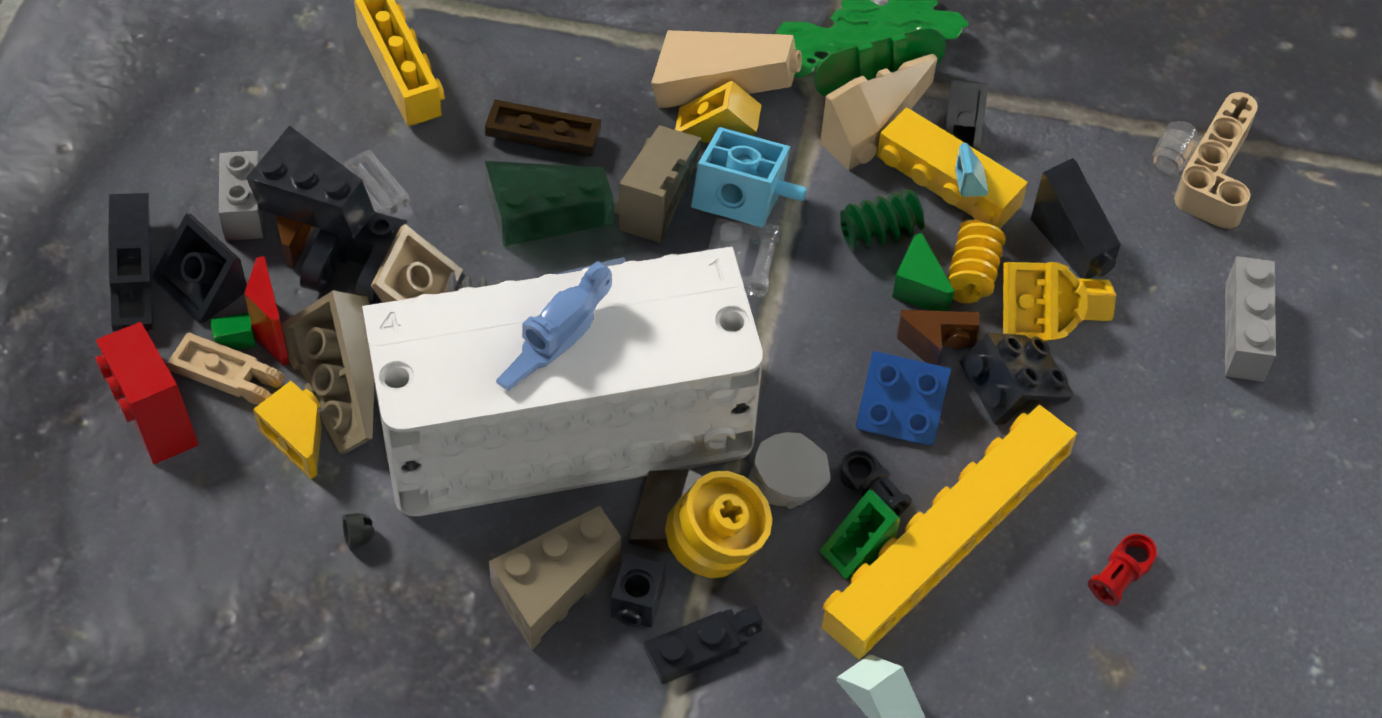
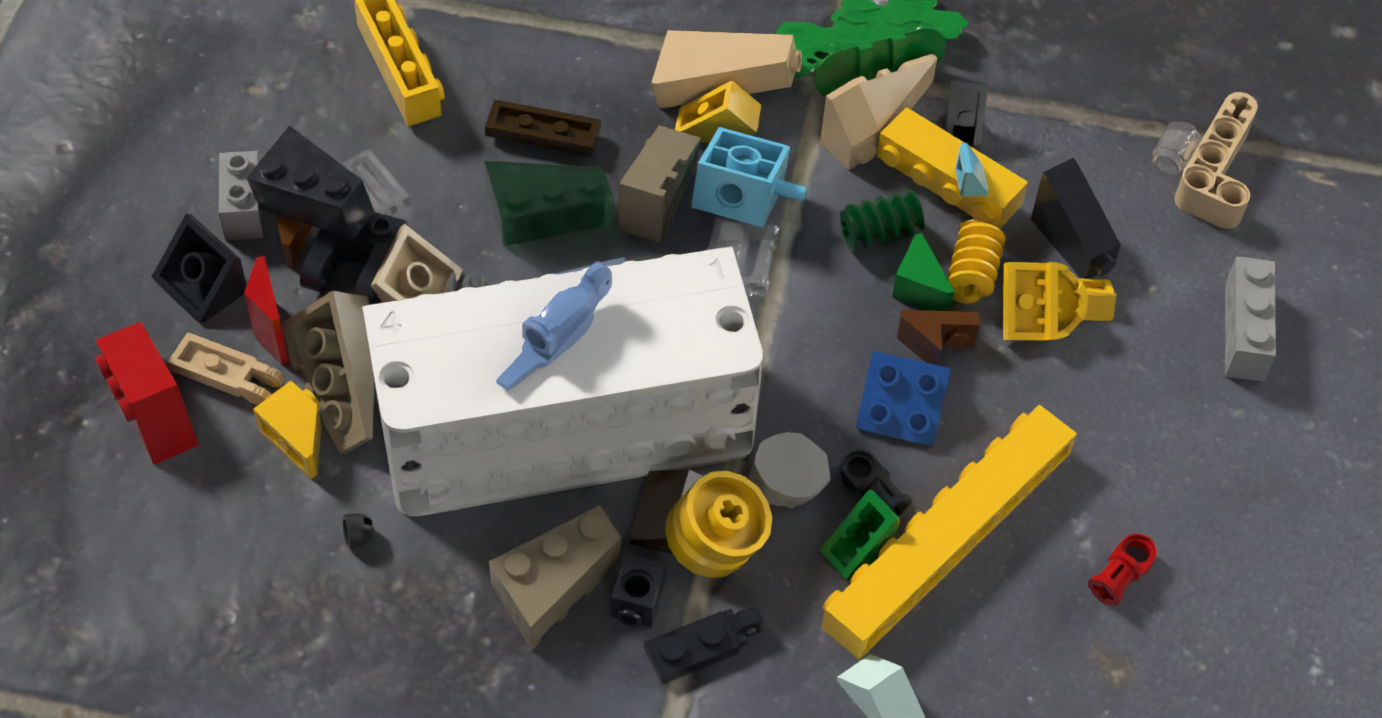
black slope [108,193,153,332] -> none
green slope [211,312,256,350] -> none
black bracket [960,332,1073,424] -> none

